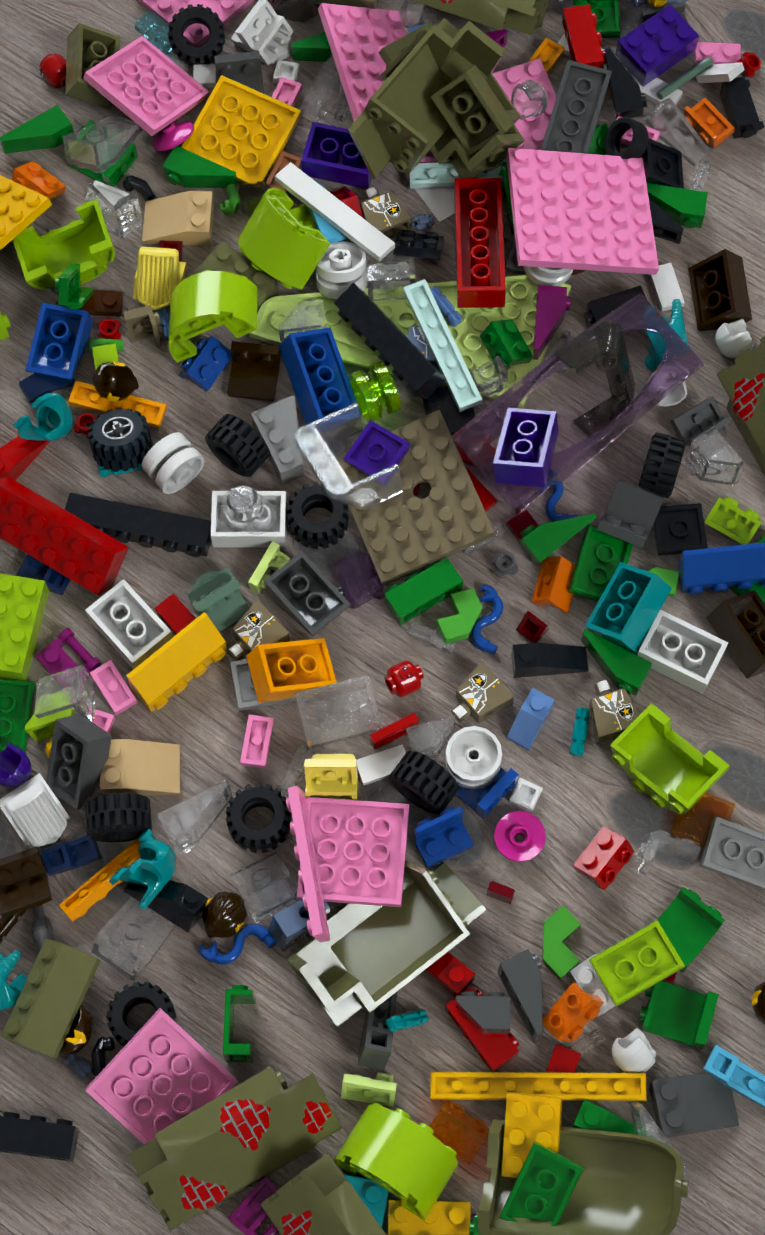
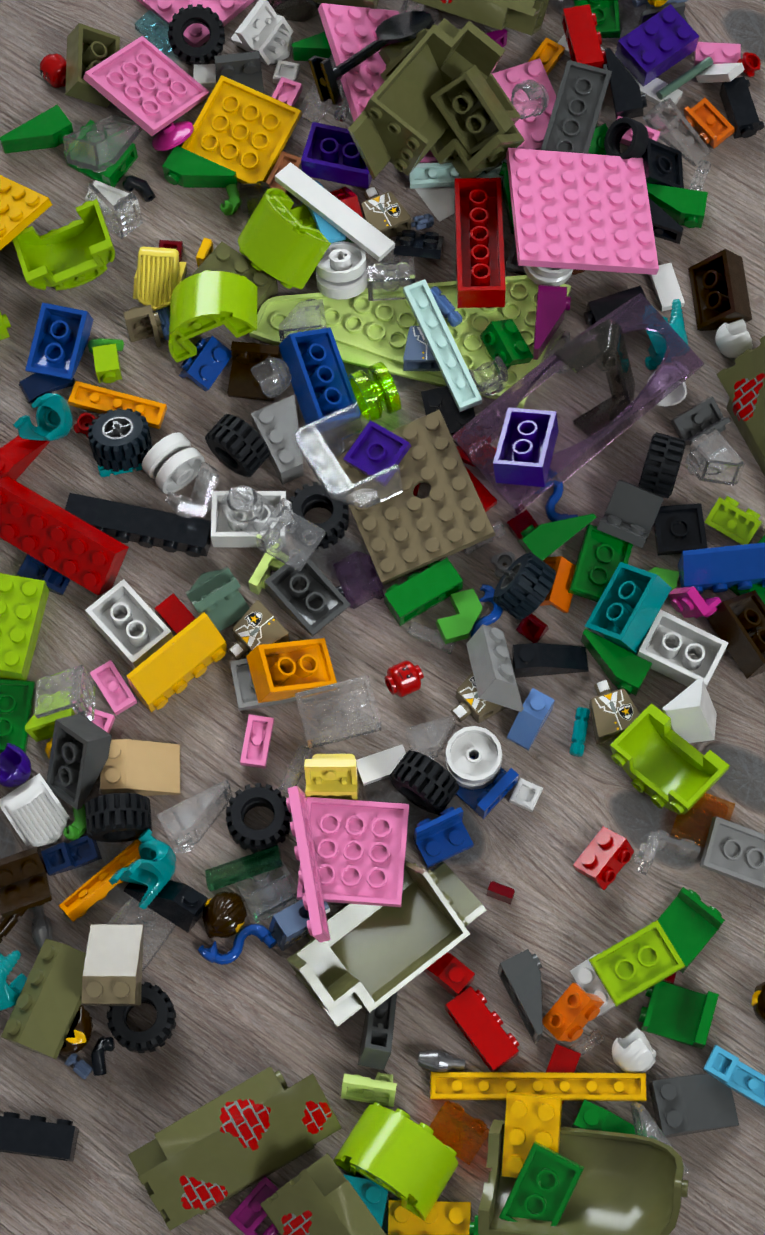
orange bracket [12,161,66,199] -> none
magenta plate [35,628,102,692] -> none
green bracket [55,263,93,310] -> none
reddish brown hinge [56,290,124,317] -> none
bright pink plate [85,1008,238,1145] -> none
dark brown hair [92,361,139,402] -> none
red plate [98,319,122,339] -> none
tan slope [142,191,214,246] -> none
green panel [223,985,256,1063] -> none
black brick [334,282,446,399] -> none
red tile [370,712,419,749] -> none
teal axle [386,1009,429,1032] -> none
dark grey slope [456,992,510,1034] -> none
dark pink dish [494,811,546,862] -> none
bright green tile [542,905,581,980] -> none
none -> bright green arm [63,804,87,841]
none -> slope [81,924,144,1006]
none -> clear bracket [165,462,219,518]
none -> yellow tile [196,237,214,267]
none -> clear green tile [205,845,283,891]
none -> clear hair [251,357,292,398]
none -> clear bracket [256,498,326,571]
none -> black piece [308,11,433,105]
none -> flat silver piece [417,1050,465,1072]
none -> light grey slope [466,624,524,712]
none -> black wheel [493,552,556,620]
none -> white slope [662,678,717,743]
none -> dark pink bracket [668,586,722,618]

